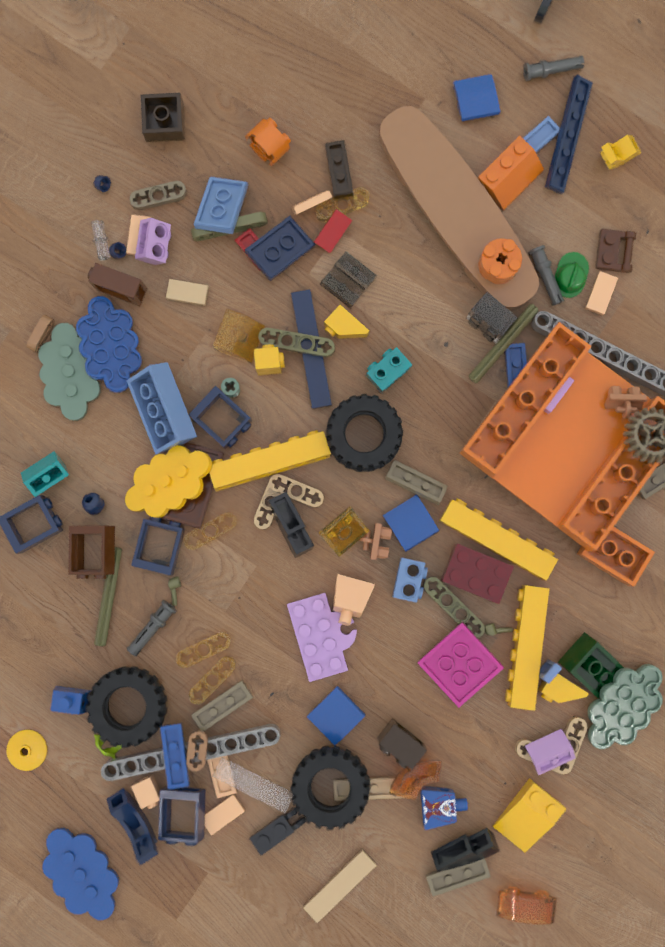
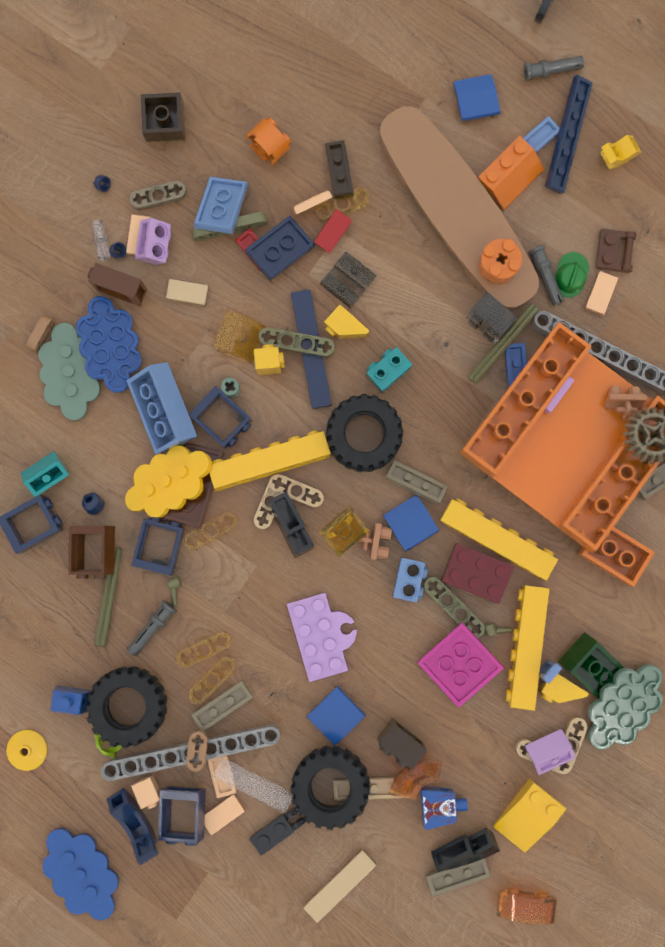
blue plate [160,723,190,789] -> none
light nougat torso [333,574,375,626] -> none

